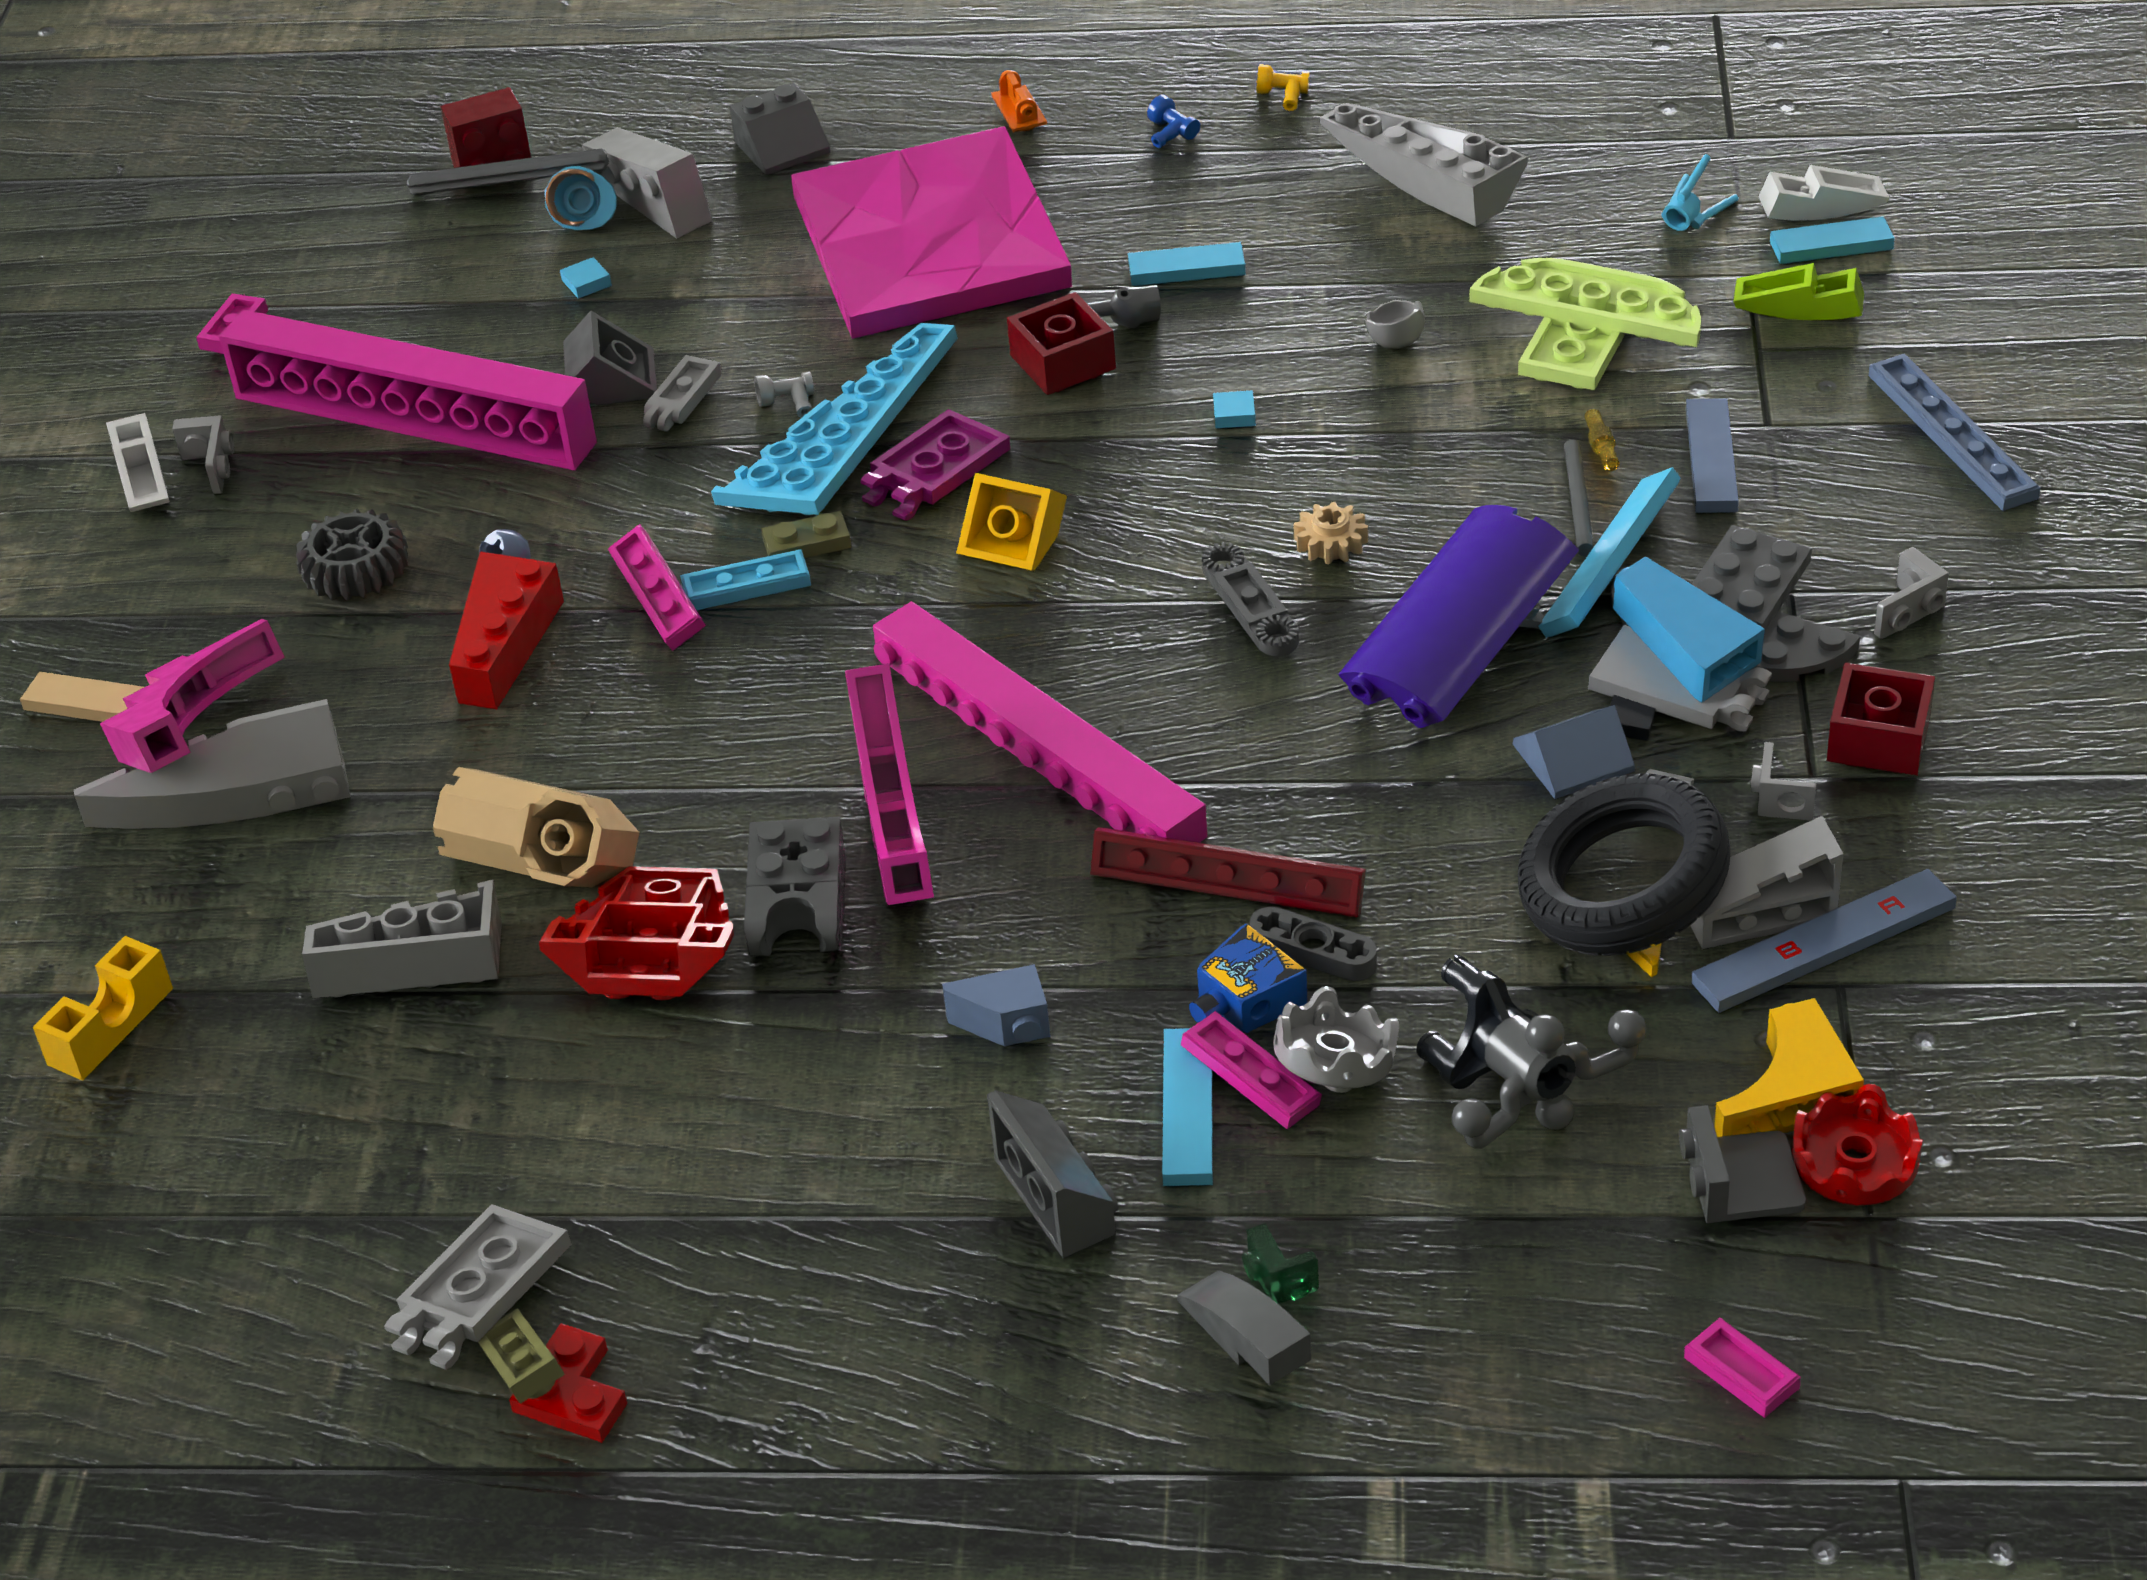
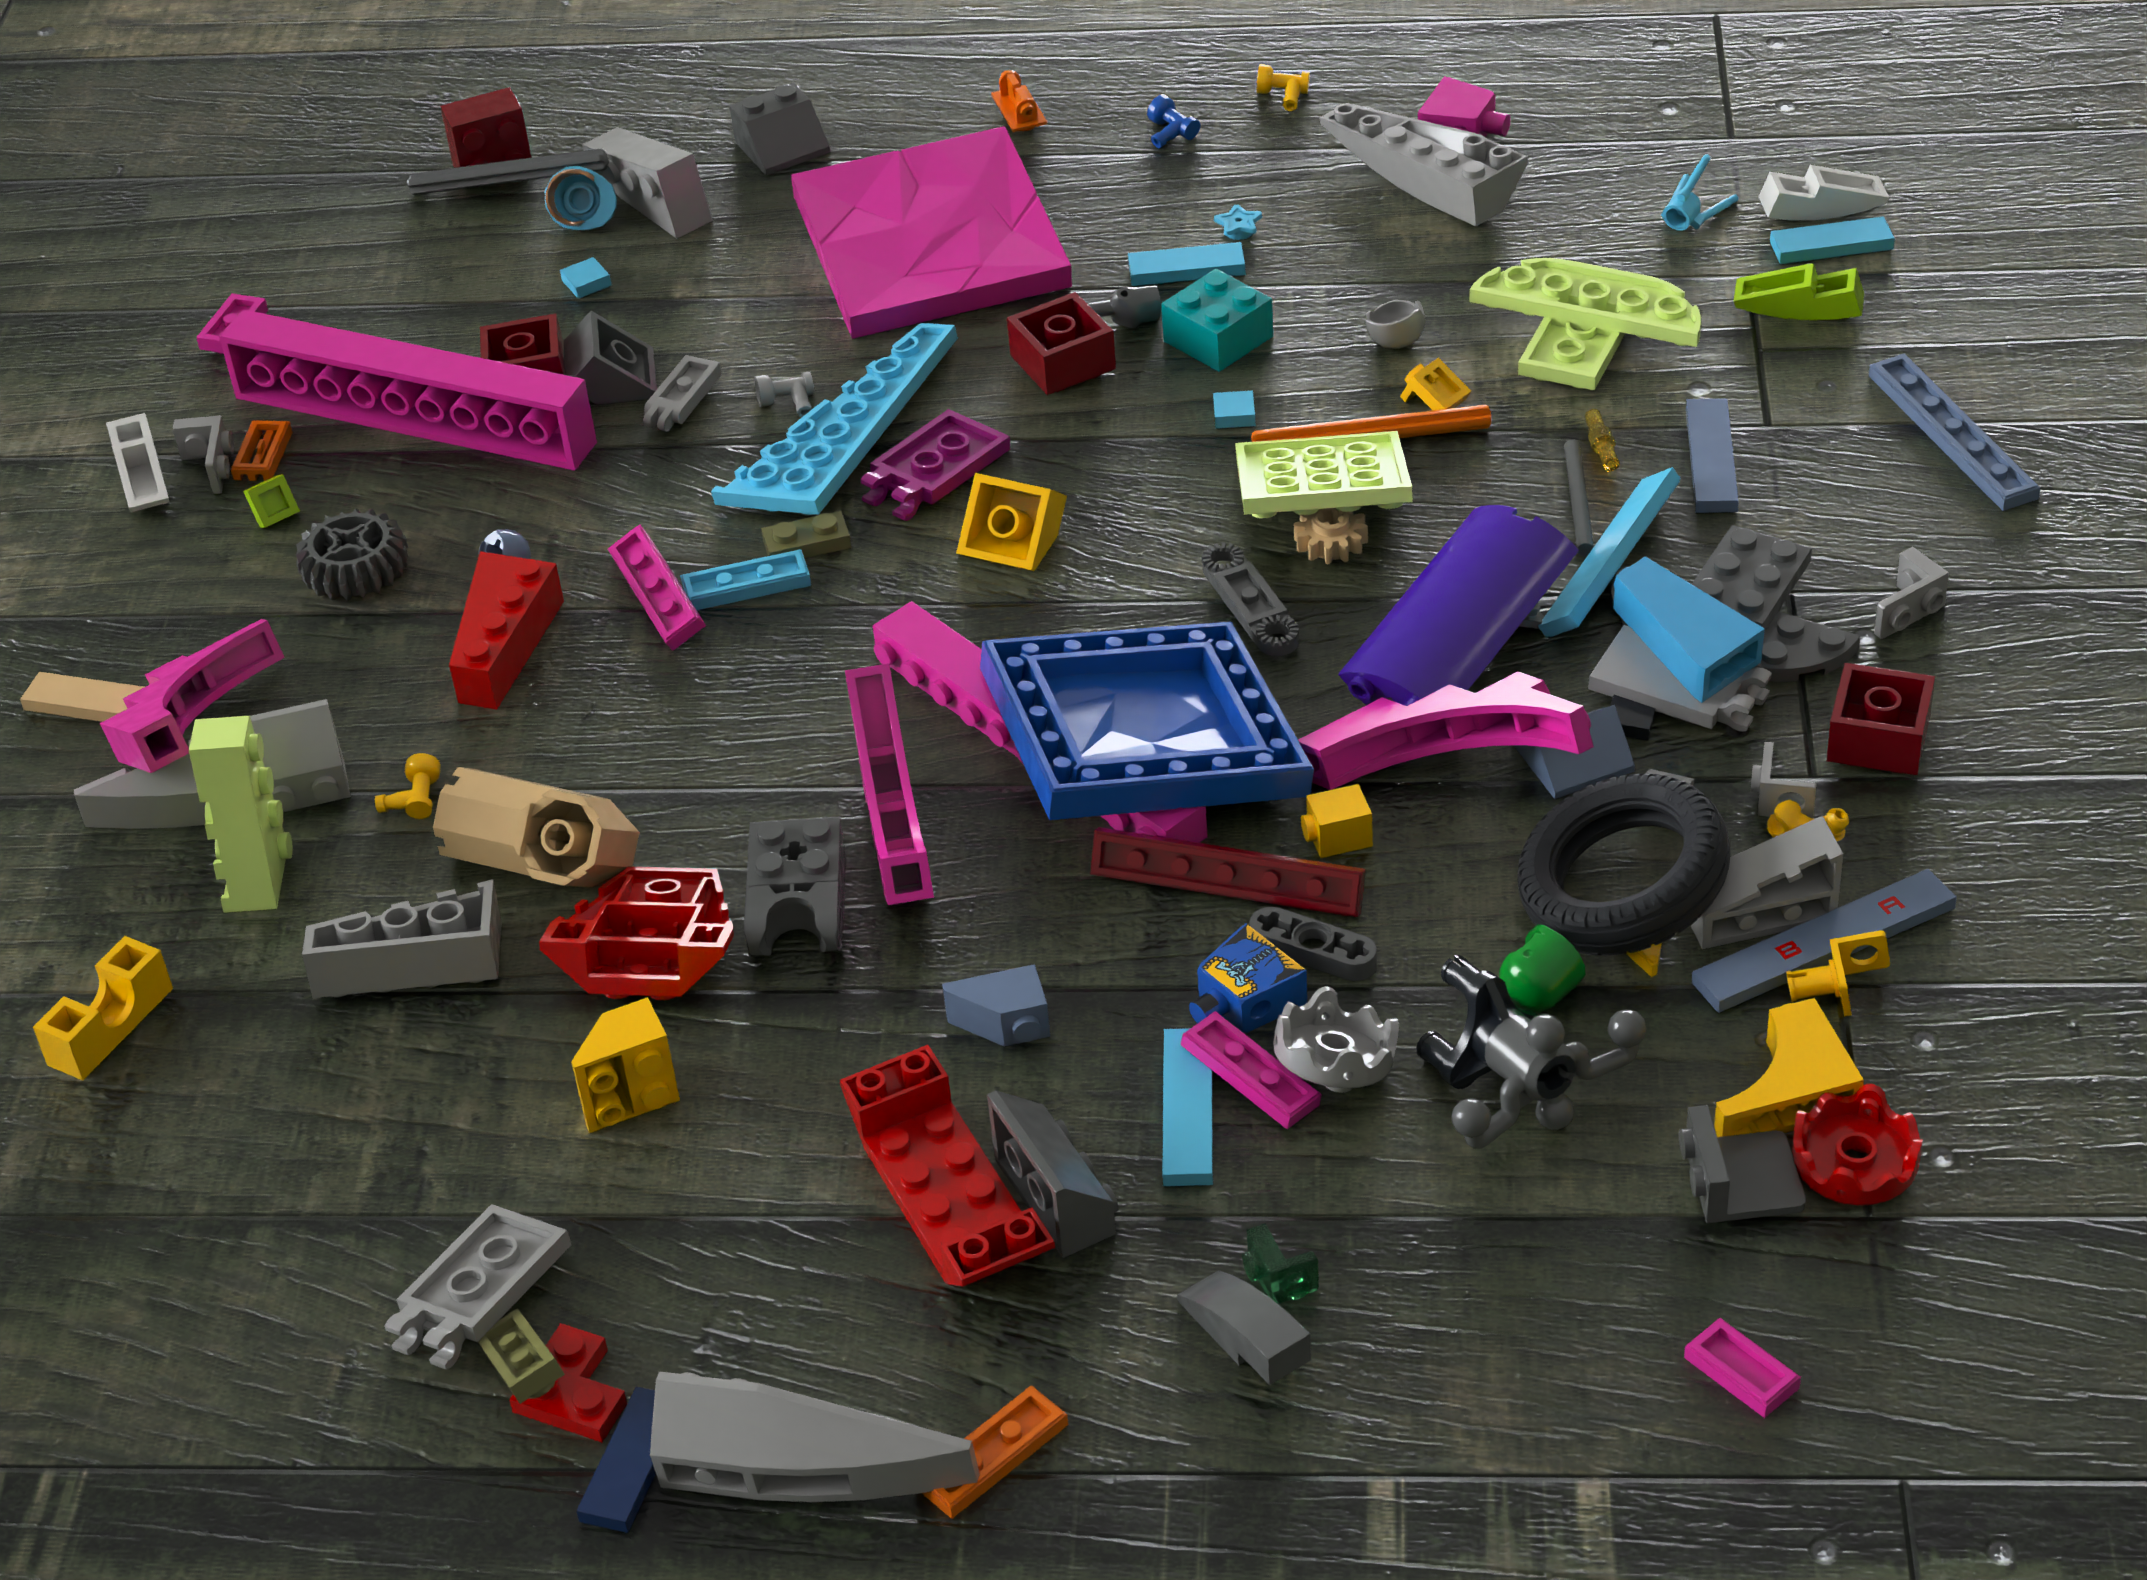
none -> yellowish green wedge [189,716,293,913]
none -> orange tile [231,420,293,481]
none -> lime tile [243,474,300,528]
none -> yellow piece [375,753,441,819]
none -> dark red brick [480,313,565,375]
none -> yellow slope [571,997,680,1133]
none -> dark blue tile [576,1386,656,1533]
none -> light grey wedge [650,1371,980,1502]
none -> red slope [840,1045,1055,1287]
none -> orange tile [922,1385,1068,1519]
none -> blue tile [980,621,1314,820]
none -> teal brick [1161,269,1273,372]
none -> medium azure plate [1214,205,1262,240]
none -> yellowish green plate [1235,431,1413,518]
none -> orange axle [1251,405,1492,442]
none -> dark pink arch [1298,672,1594,790]
none -> yellow brick [1301,784,1373,858]
none -> yellow bracket [1400,358,1471,410]
none -> dark pink torso [1418,76,1510,137]
none -> green helmet [1499,925,1586,1013]
none -> yellow piece [1767,800,1849,841]
none -> yellow bracket [1786,930,1890,1017]

